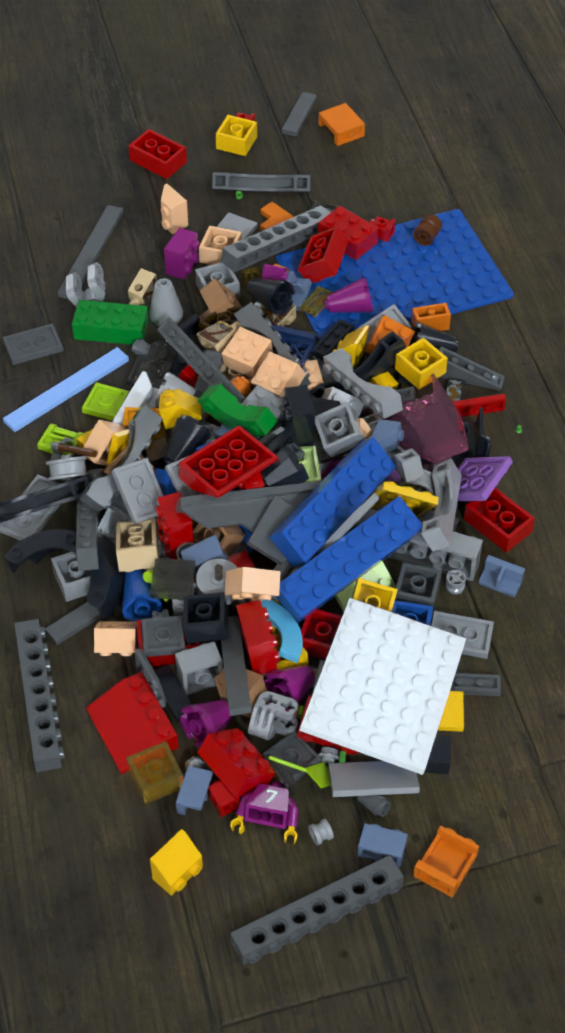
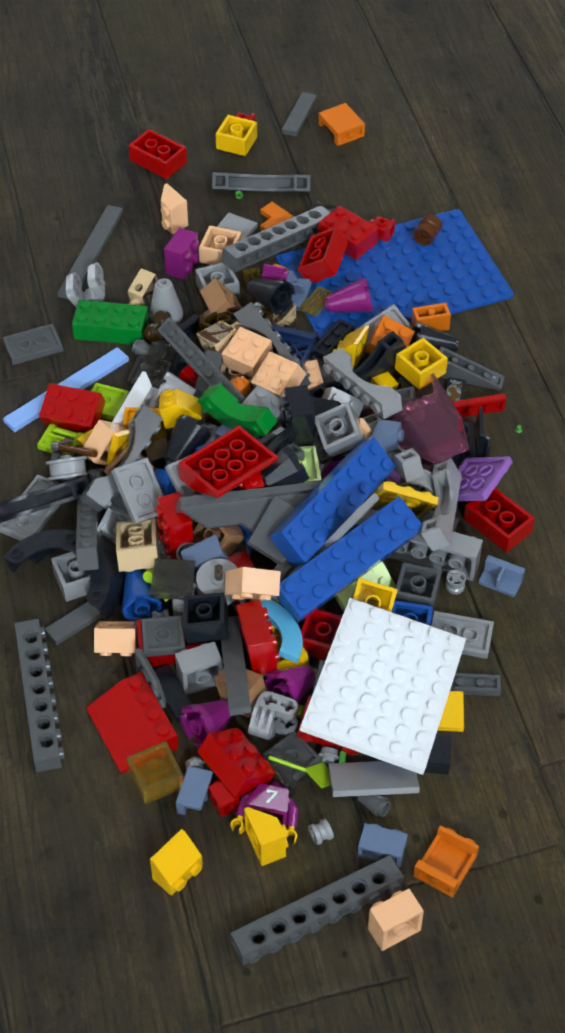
none -> red brick [39,383,106,433]
none -> dark brown hair [143,310,172,344]
none -> yellow slope [244,807,288,866]
none -> light nougat brick [368,889,424,951]

